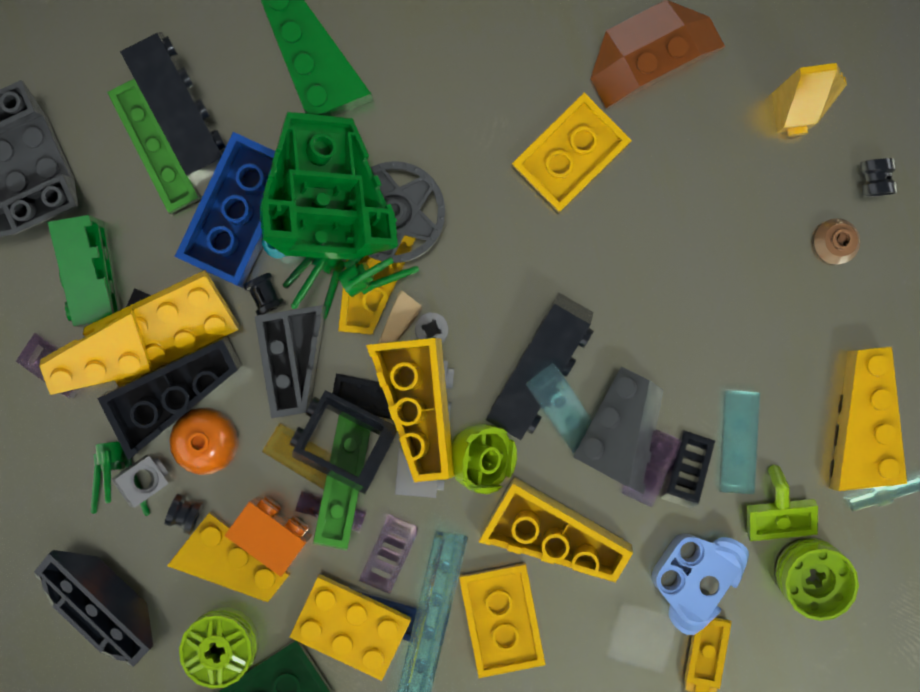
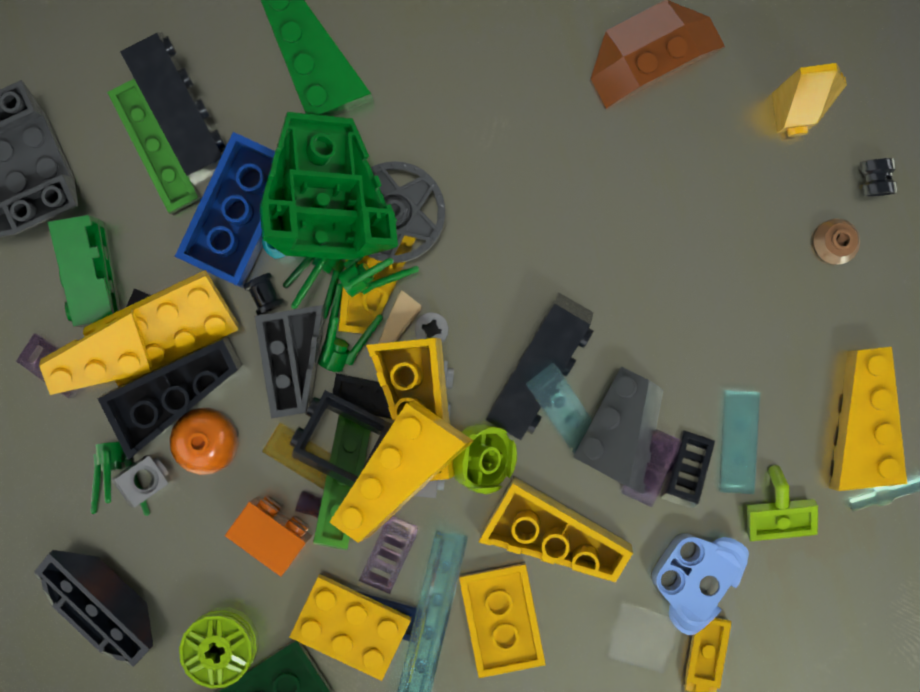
black wheel [164,493,203,535] -> none
yellow wing [167,512,290,602] -> none
yellow plate [512,92,632,213] -> none
lime wheel [775,537,859,621] -> none
none -> green plant [317,283,383,372]
none -> yellow wedge [329,401,474,543]

